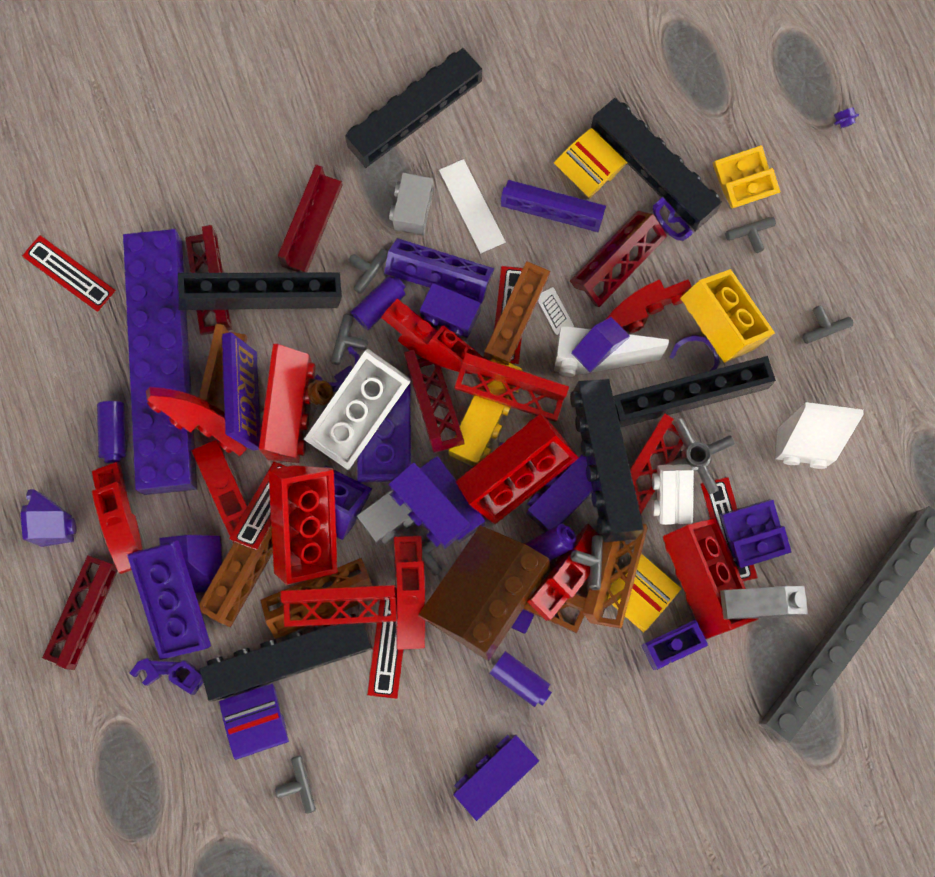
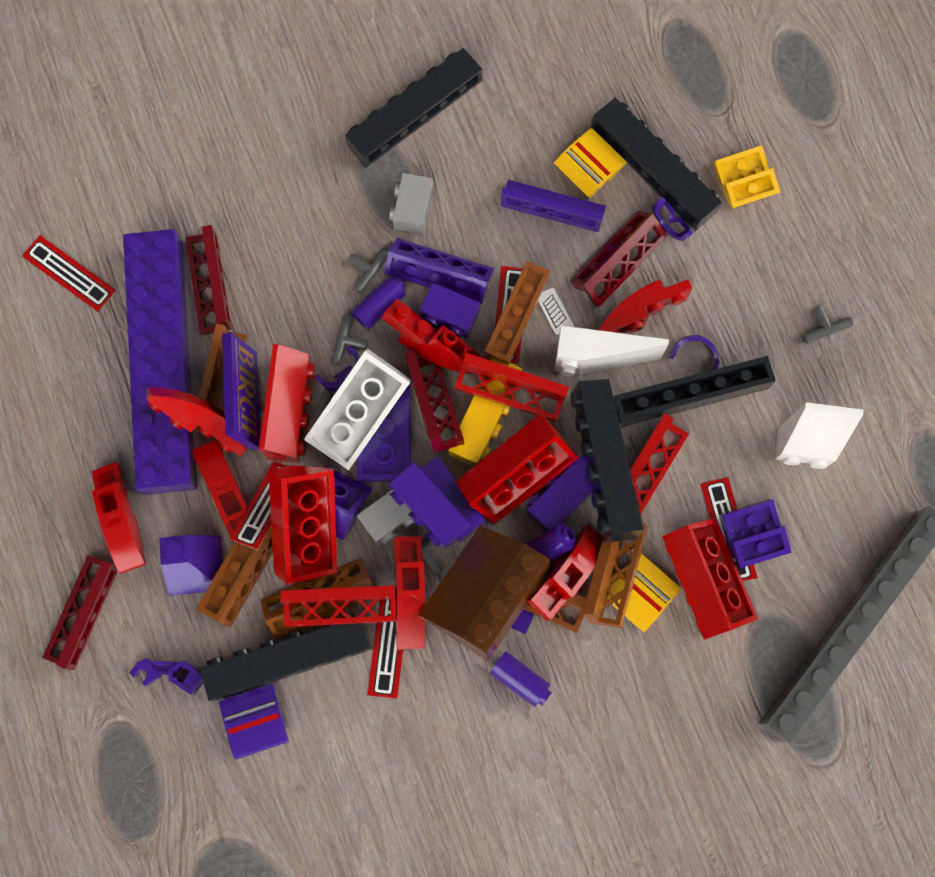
dark purple slope [20,489,77,547] -> none
dark purple brick [97,401,126,463] -> none
dark purple tile [127,540,211,660] -> none
black brick [177,272,342,310] -> none
dark grey piece [275,755,316,814] -> none
dark red fence [278,164,343,272] -> none
reddish brown plate [308,380,333,406] -> none
white sticker [439,159,506,254] -> none
dark purple brick [453,734,539,821] -> none
dark purple slope [571,317,630,372] -> none
dark grey piece [571,535,603,590] -> none
dark purple brick [641,620,708,670] -> none
white brick [652,464,694,524] -> none
flat silver bar [665,418,735,495] -> none
yellow brick [680,269,775,363] -> none
flat silver slope [720,586,808,619] -> none
dark grey piece [725,216,776,253] -> none
dark purple plate [834,107,859,128] -> none

